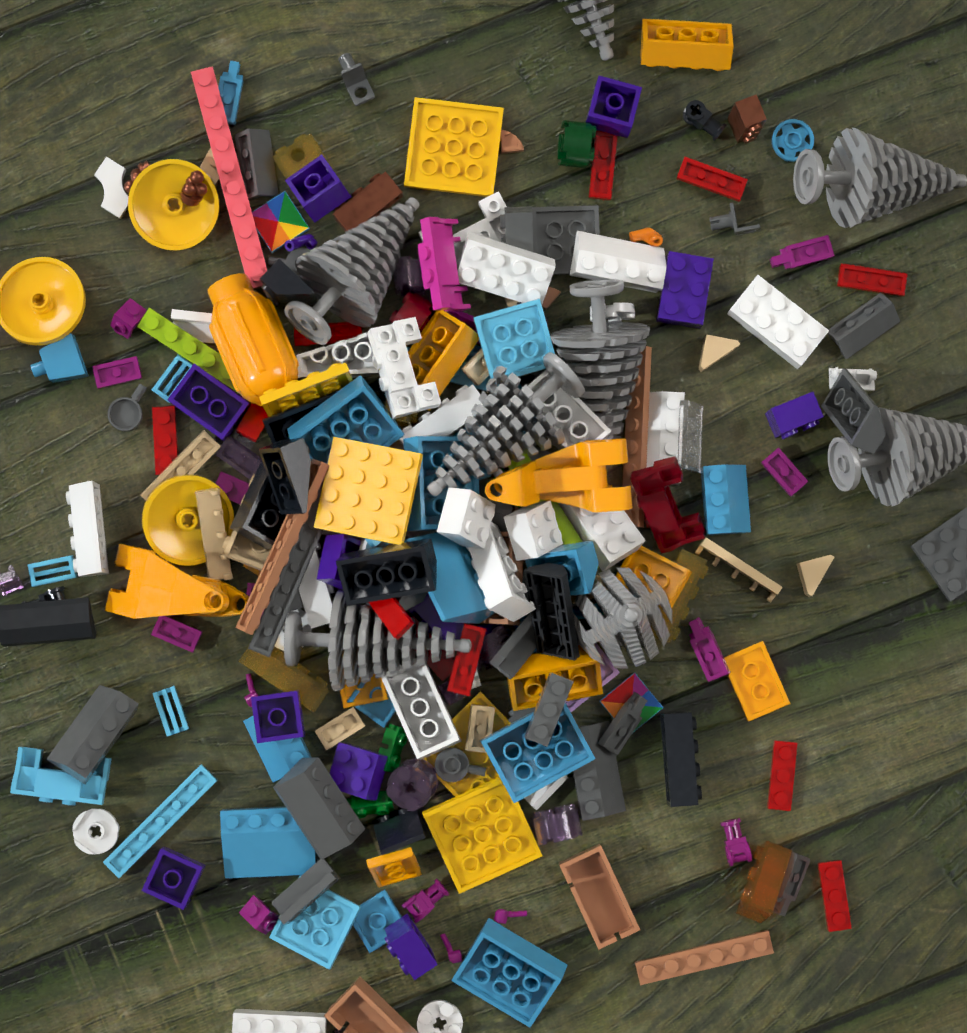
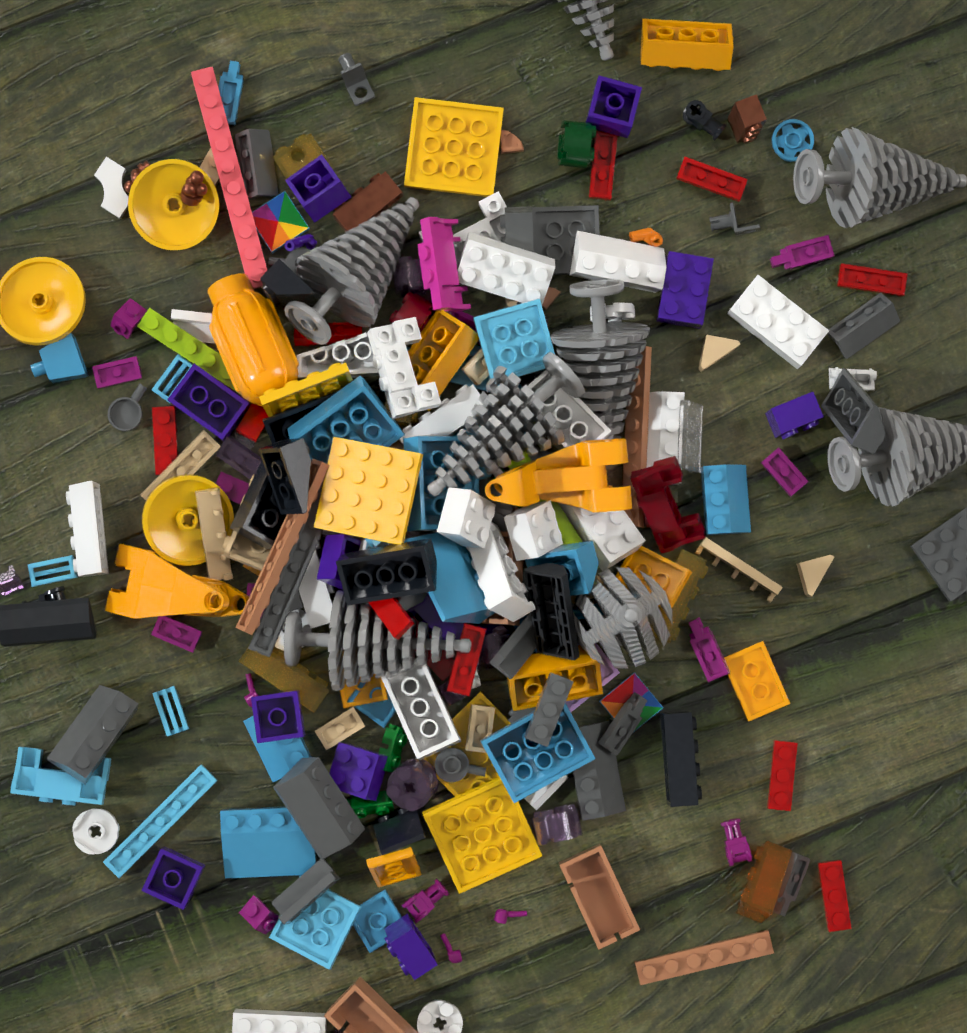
dark azure slope [451,918,567,1028] -> none

